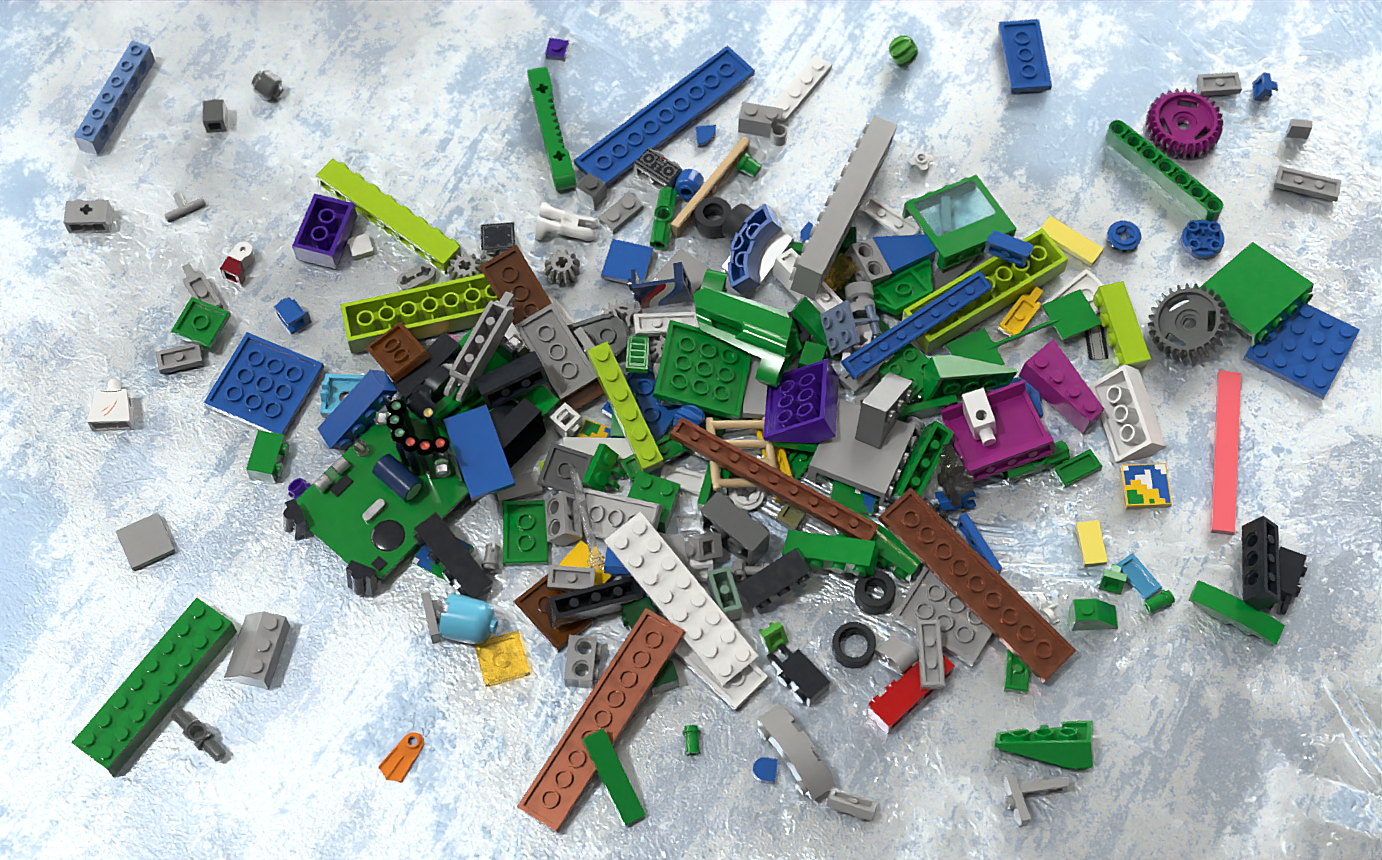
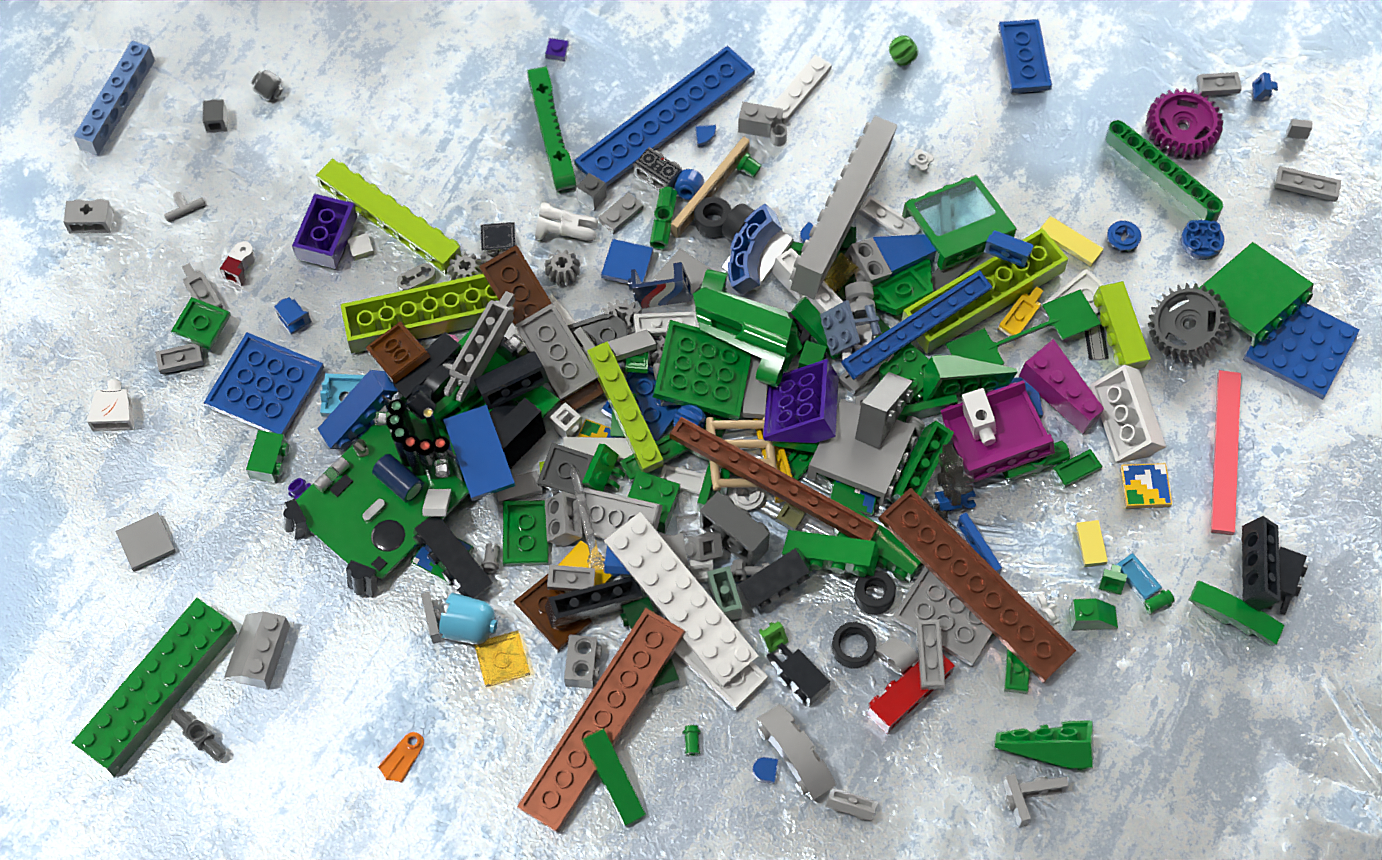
none -> white tile [423,489,451,516]
none -> light grey tile [608,329,656,361]

